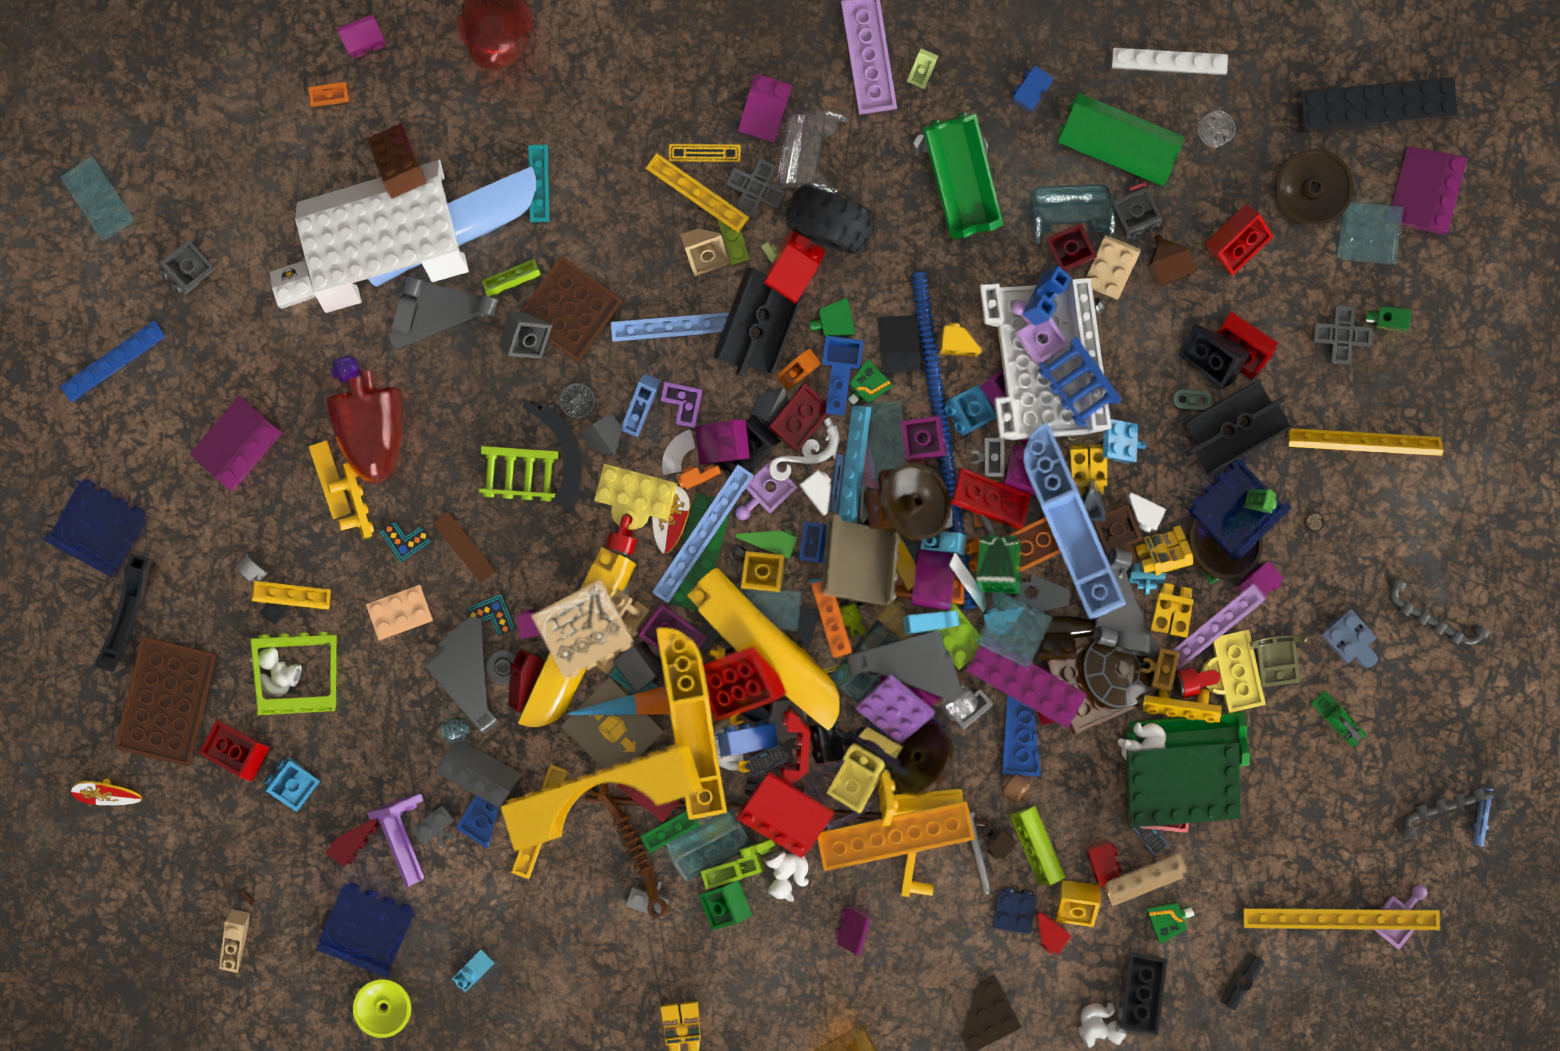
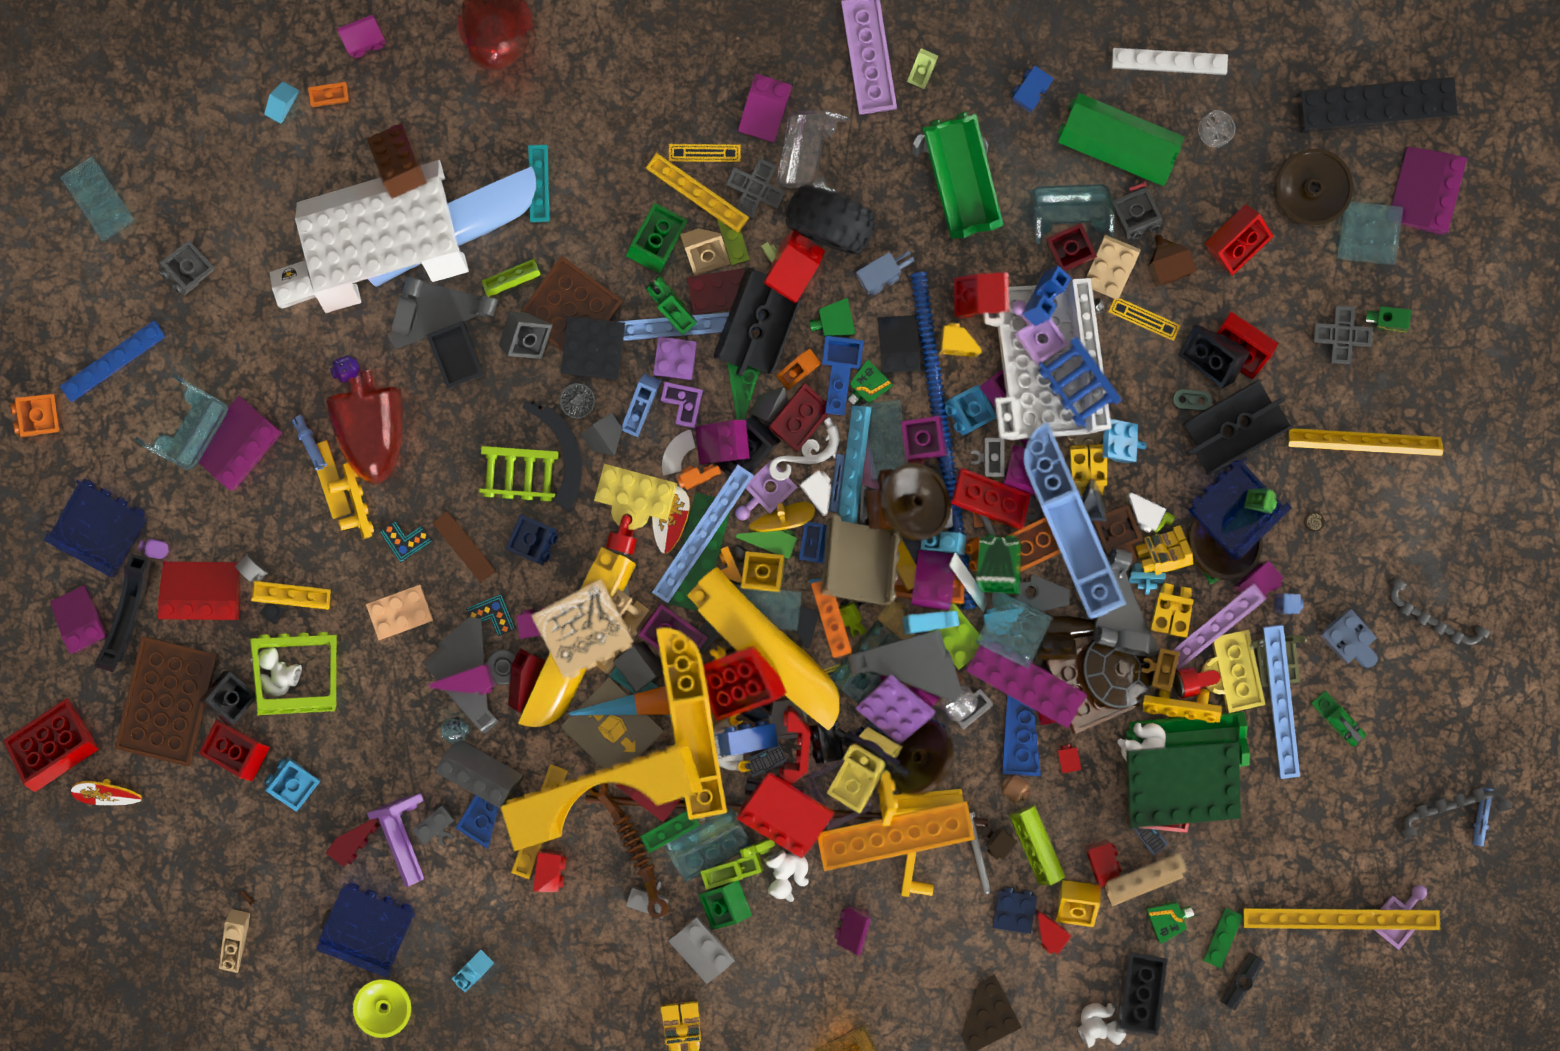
none -> red slope [3,698,99,792]
none -> orange plate [10,394,59,438]
none -> magenta slope [50,585,109,654]
none -> clear light blue windscreen [134,374,228,470]
none -> medium lavender arm [138,539,169,559]
none -> red slope [158,561,240,620]
none -> black slope [199,671,256,725]
none -> medium azure slope [264,81,300,124]
none -> medium blue pin [292,415,327,470]
none -> black piece [427,321,485,390]
none -> magenta slope [429,664,496,696]
none -> dark blue plate [505,514,558,565]
none -> red slope [533,849,567,892]
none -> black plate [561,316,625,381]
none -> green slope [626,202,688,274]
none -> green plate [645,275,697,335]
none -> medium lavender brick [653,337,697,381]
none -> light grey slope [668,915,735,984]
none -> dark red plate [687,268,745,315]
none -> light orange slope [719,546,742,583]
none -> green wing [727,363,760,420]
none -> yellow shield [749,502,816,532]
none -> sand blue brick [856,251,915,296]
none -> red slope [954,273,1009,319]
none -> red brick [1056,743,1081,774]
none -> sticker [1108,298,1181,341]
none -> lime hand [1154,512,1175,533]
none -> green plate [1203,907,1244,968]
none -> light blue plate [1263,624,1300,779]
none -> medium blue slope [1274,594,1303,614]

